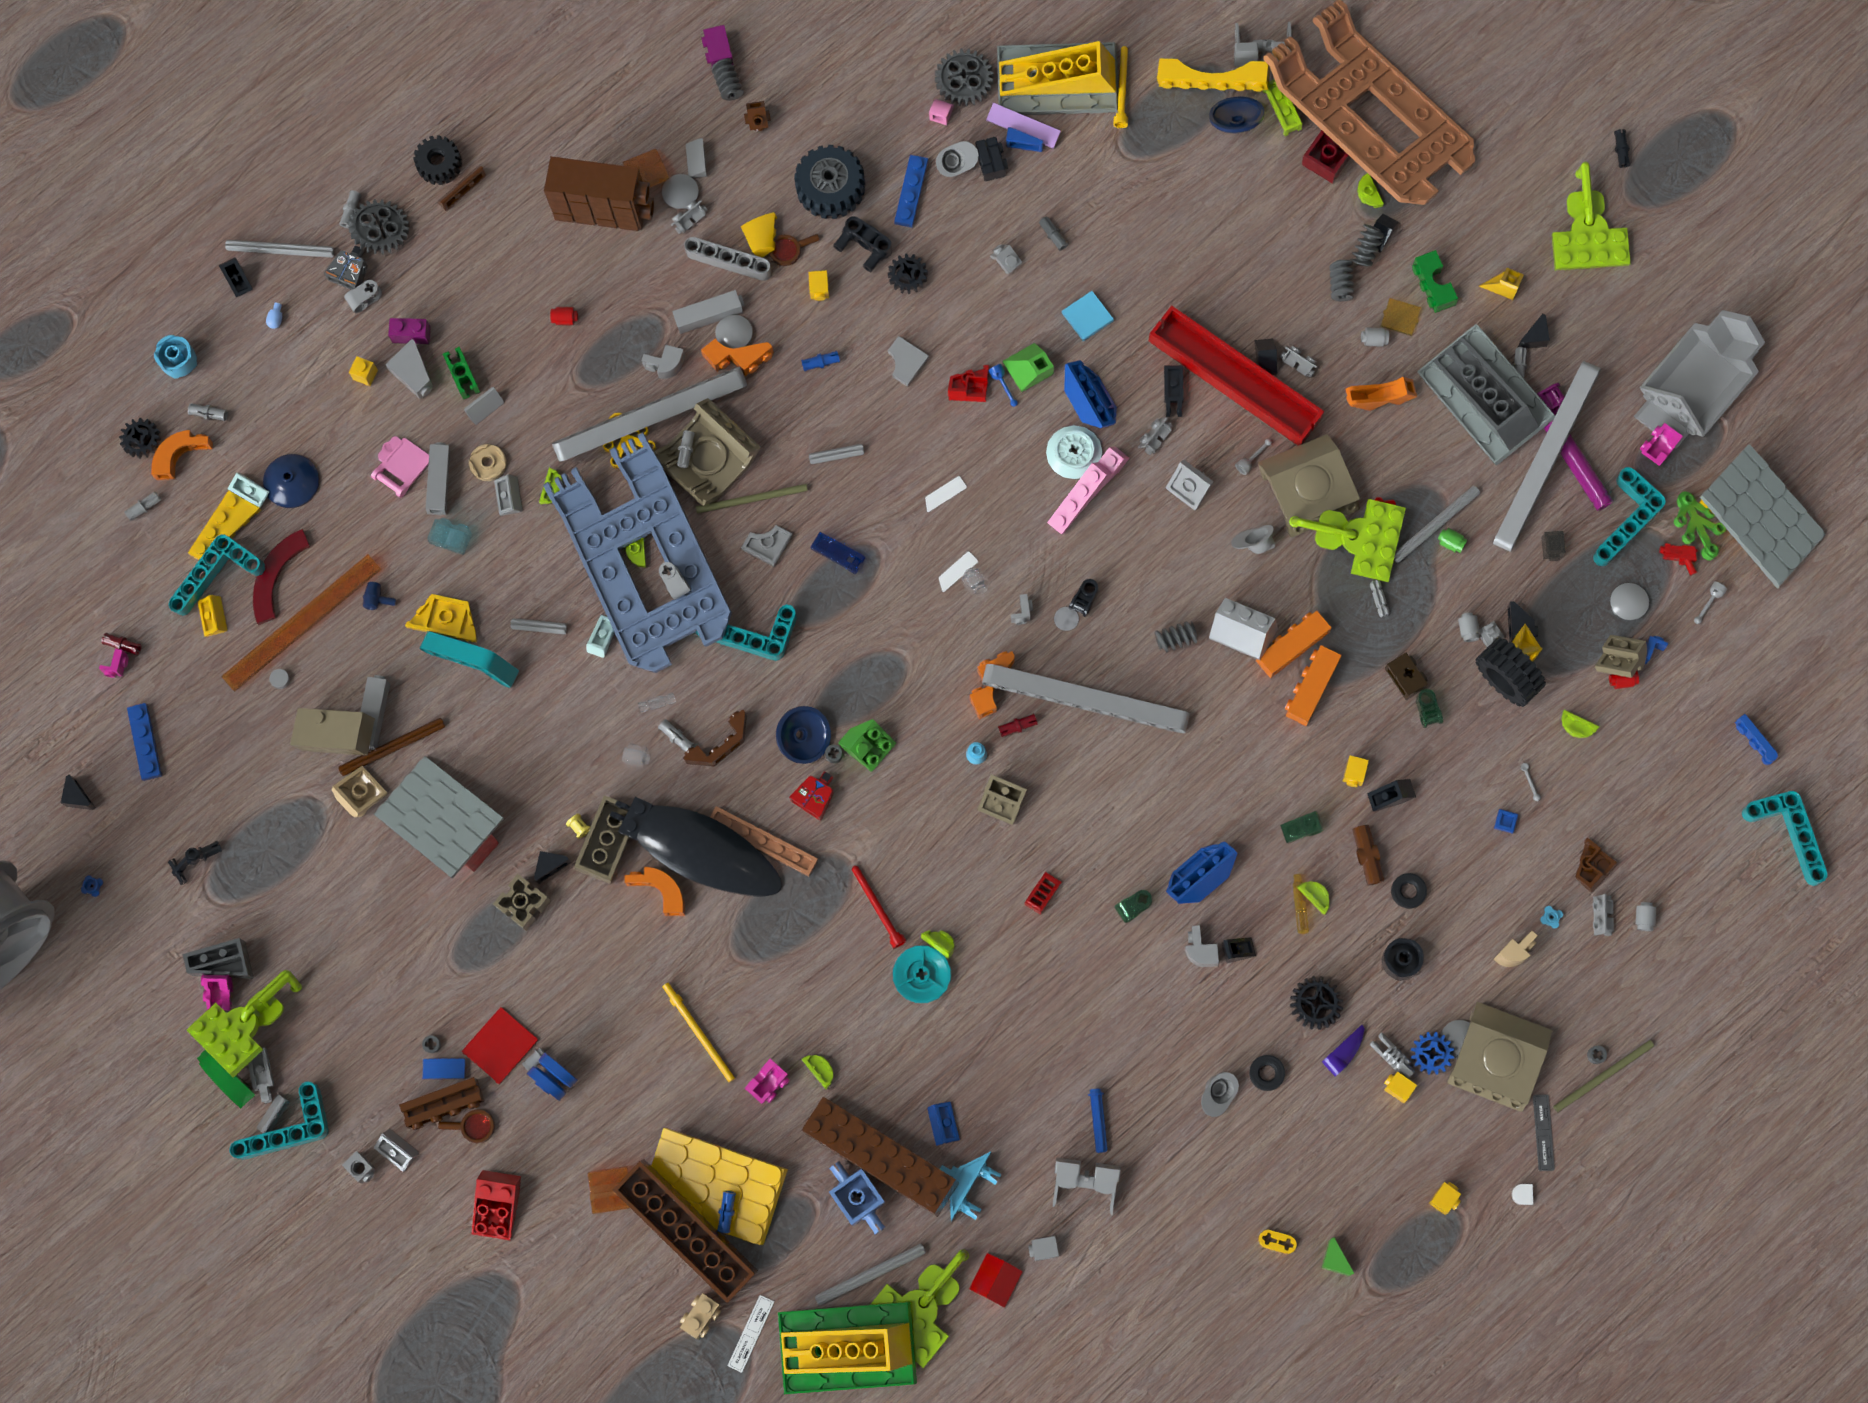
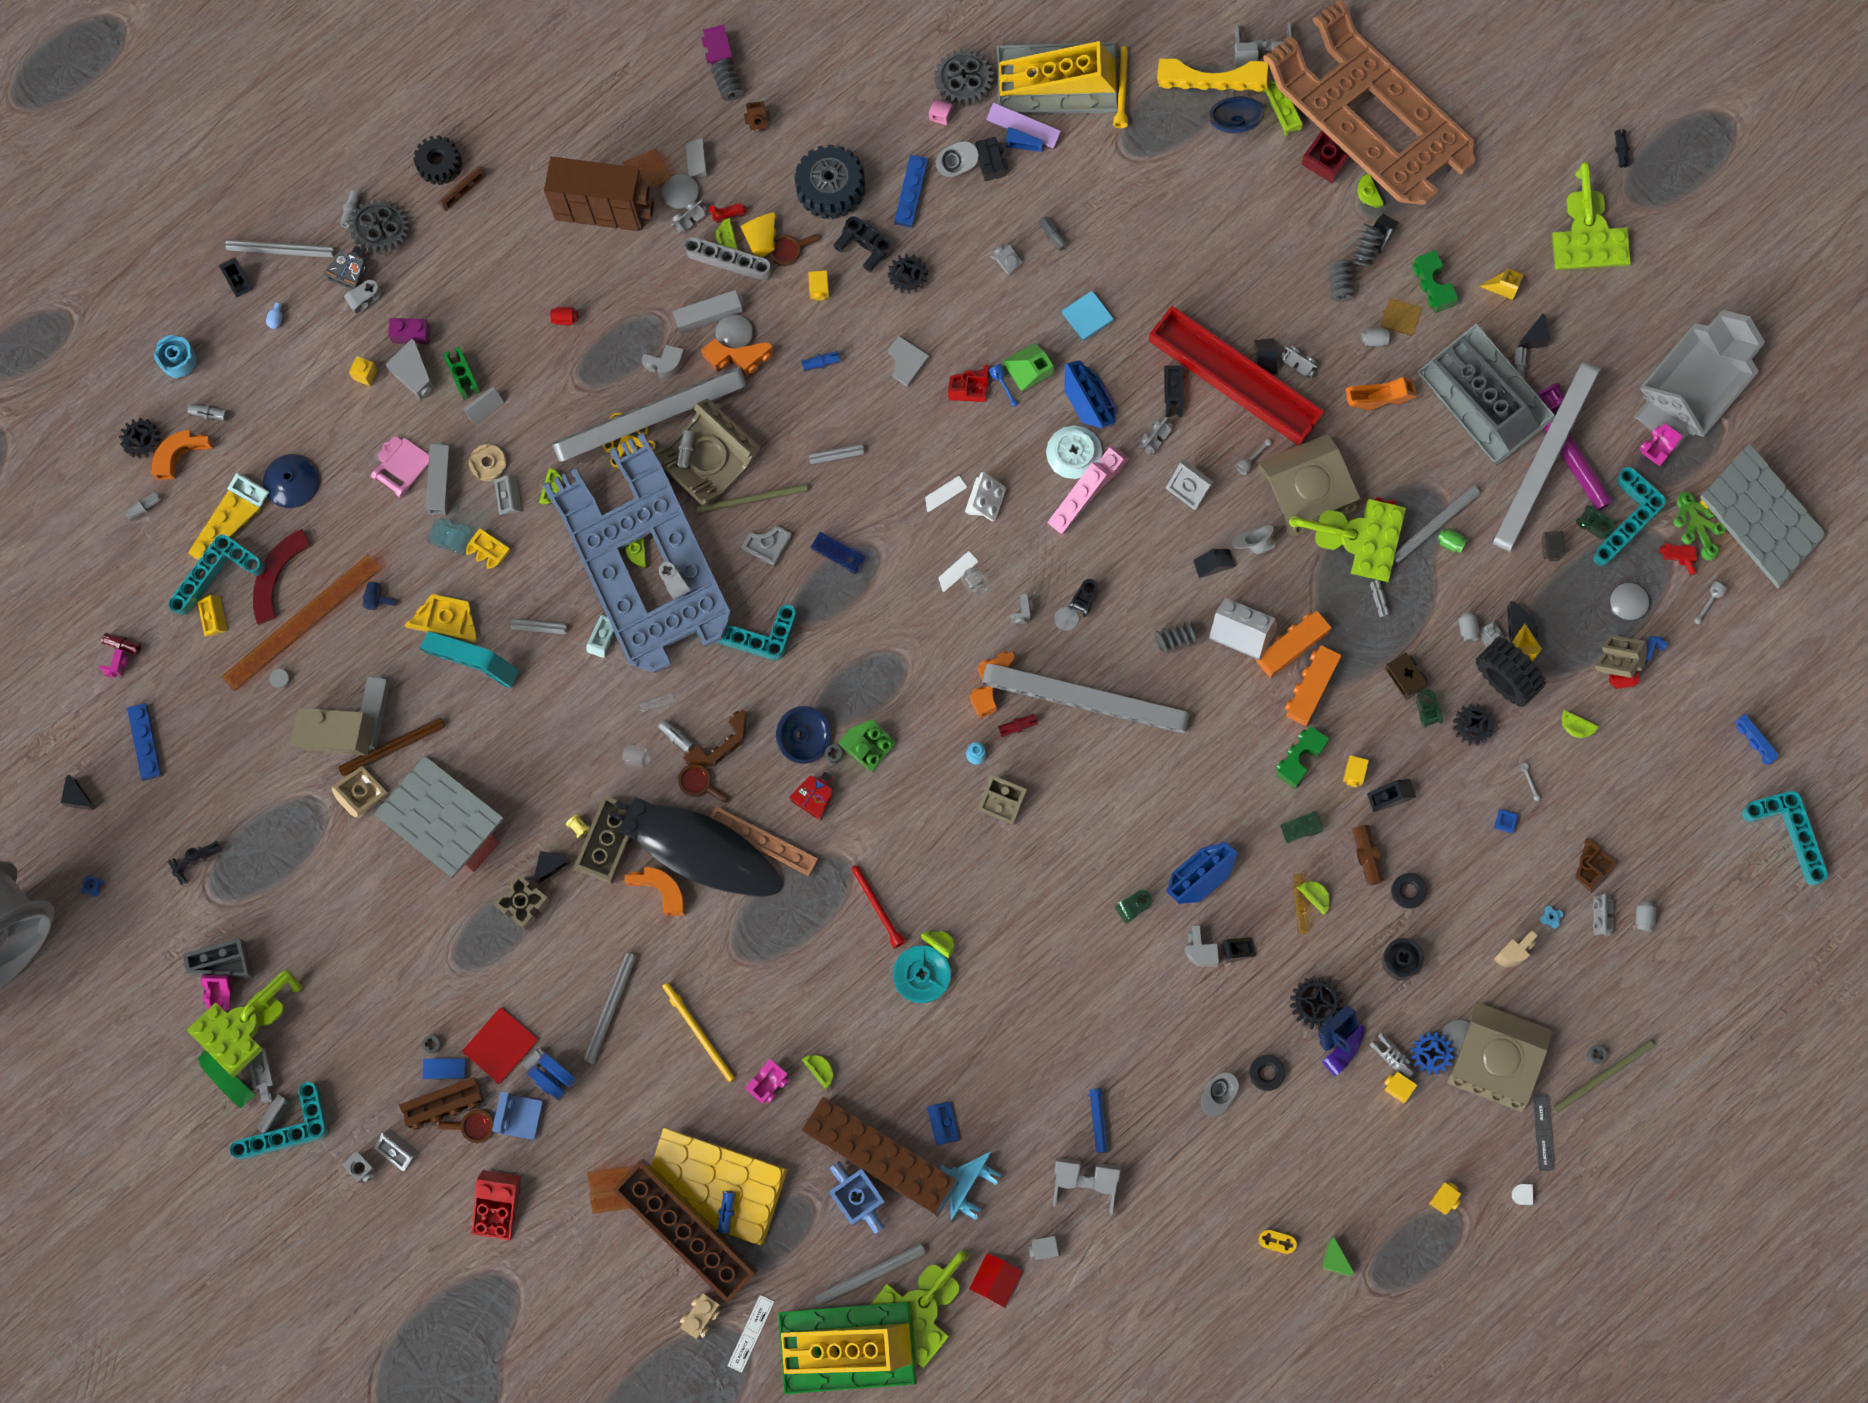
red slope [1024,872,1062,915] -> none
none -> yellow plate [466,528,511,569]
none -> medium blue bracket [492,1092,543,1140]
none -> light grey axle [584,953,636,1064]
none -> piece [678,764,729,803]
none -> red piece [709,203,747,223]
none -> lime plate [716,218,738,250]
none -> white bracket [965,472,1006,521]
none -> black slope [1193,549,1235,578]
none -> green arch [1276,726,1329,789]
none -> dark blue piece [1318,1005,1359,1054]
none -> black gear [1453,704,1496,746]
none -> clear green piece [1575,505,1614,540]

